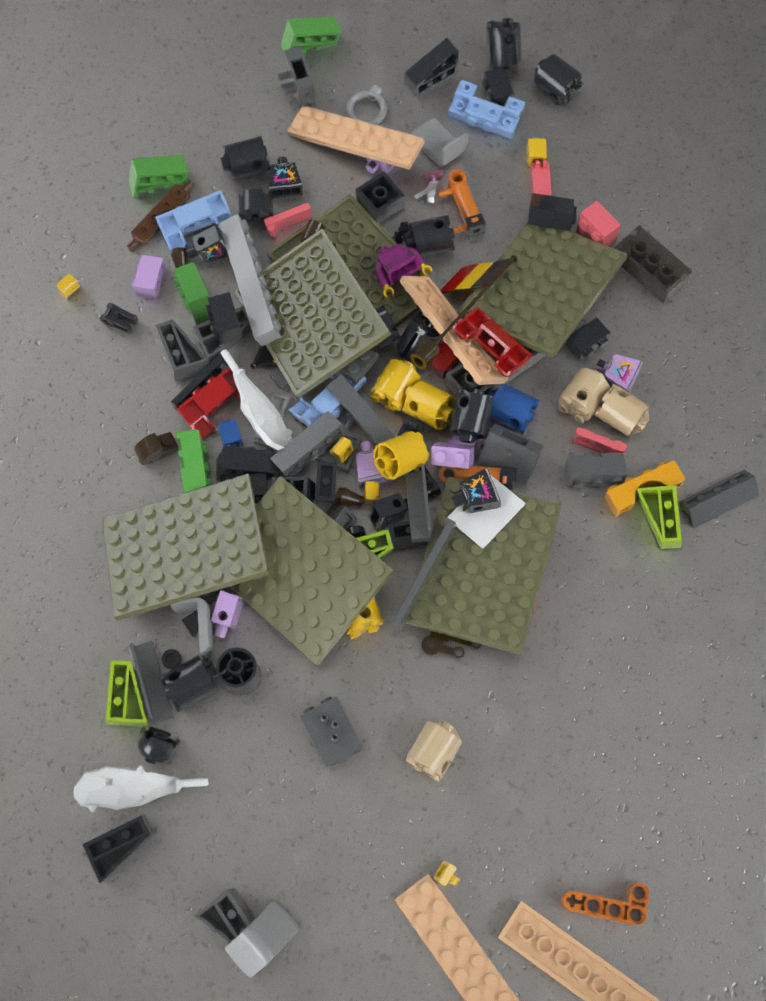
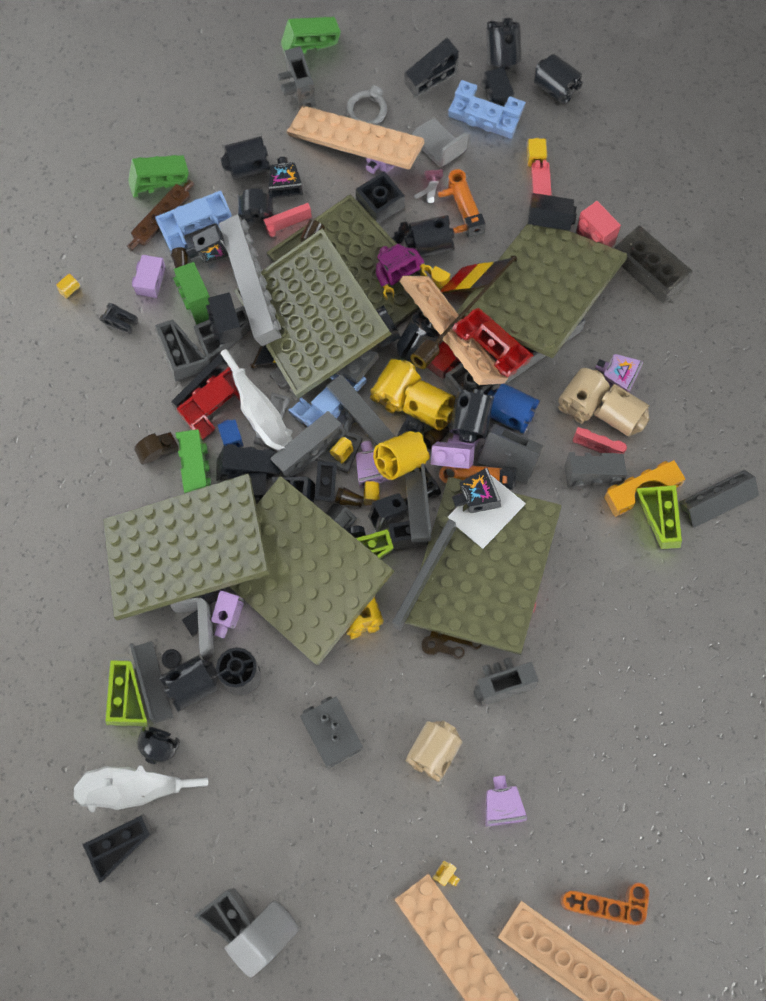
black brick [566,317,611,361] -> none
none -> dark brown cone [423,426,449,449]
none -> yellow brick [431,266,450,290]
none -> dark grey piece [473,657,539,706]
none -> lavender torso [486,776,527,827]

